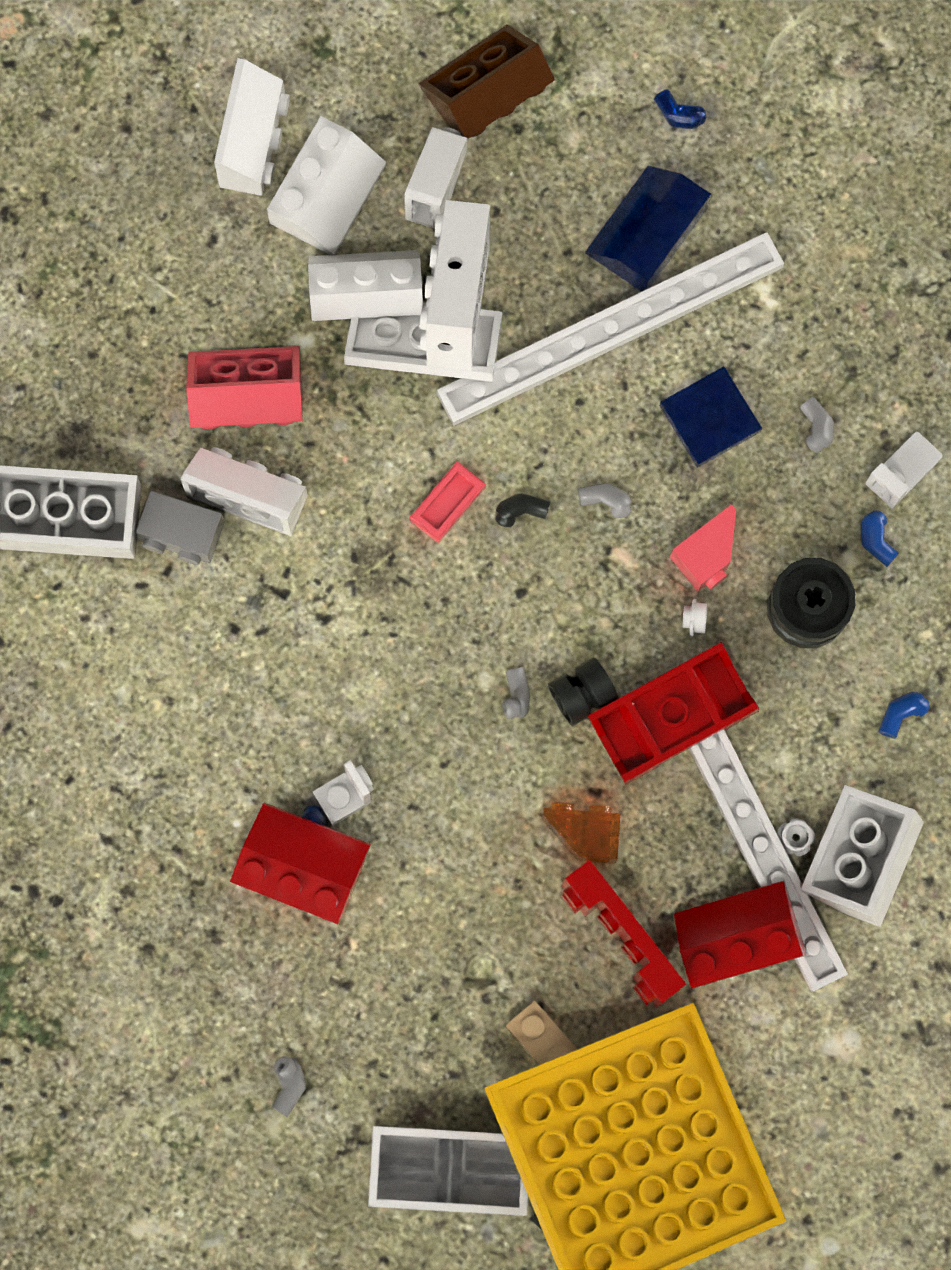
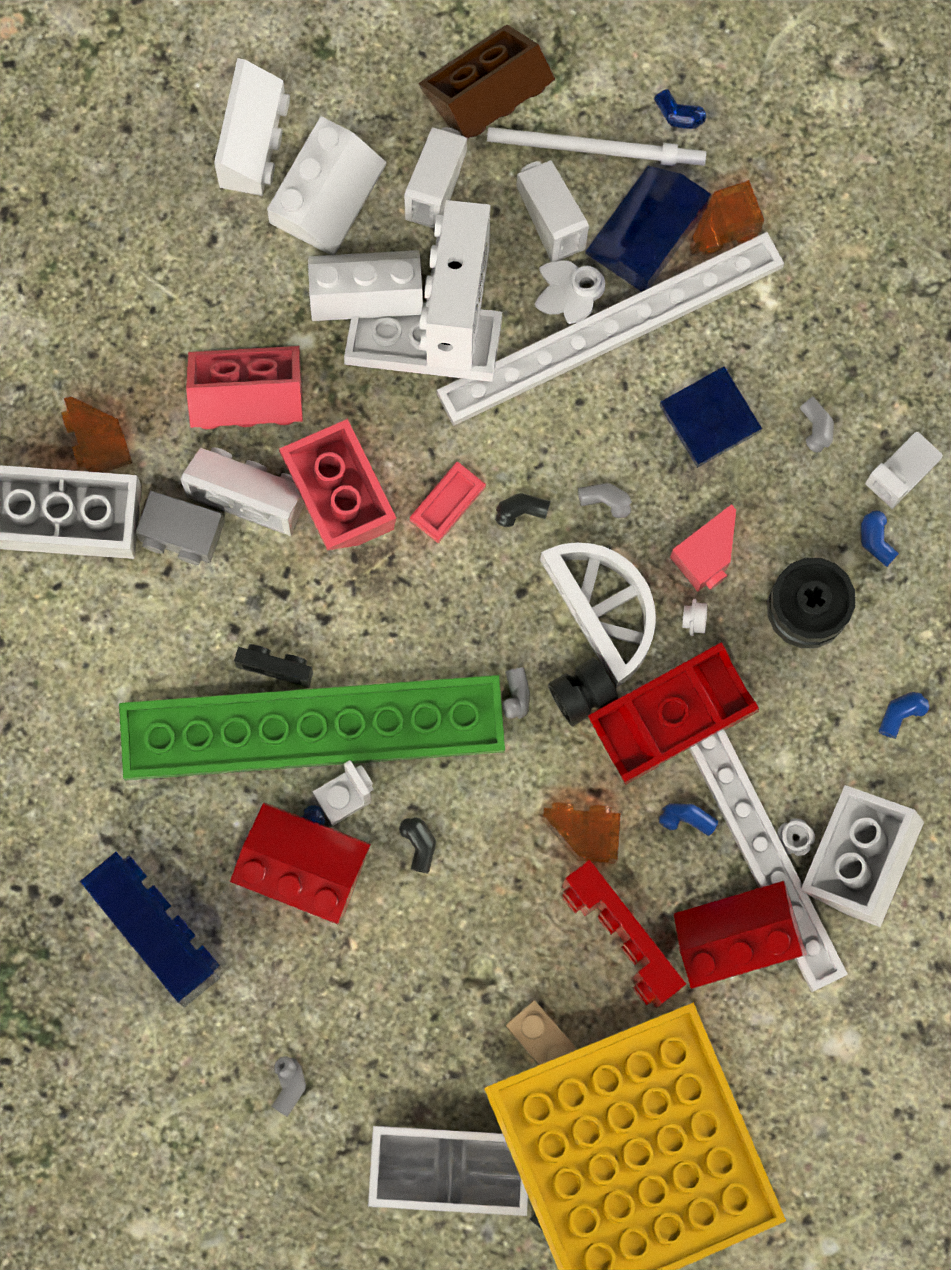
none -> clear orange slope [61,396,133,473]
none -> clear blue brick [79,852,220,1008]
none -> bright green plate [119,675,505,781]
none -> pearl dark grey plate [234,644,313,688]
none -> coral slope [279,419,397,551]
none -> pearl dark grey arm [399,817,436,874]
none -> white bar [487,127,707,166]
none -> white slope [517,160,589,262]
none -> white plate [535,260,605,324]
none -> white window [540,543,656,688]
none -> blue arm [659,803,718,836]
none -> clear orange slope [689,180,764,255]

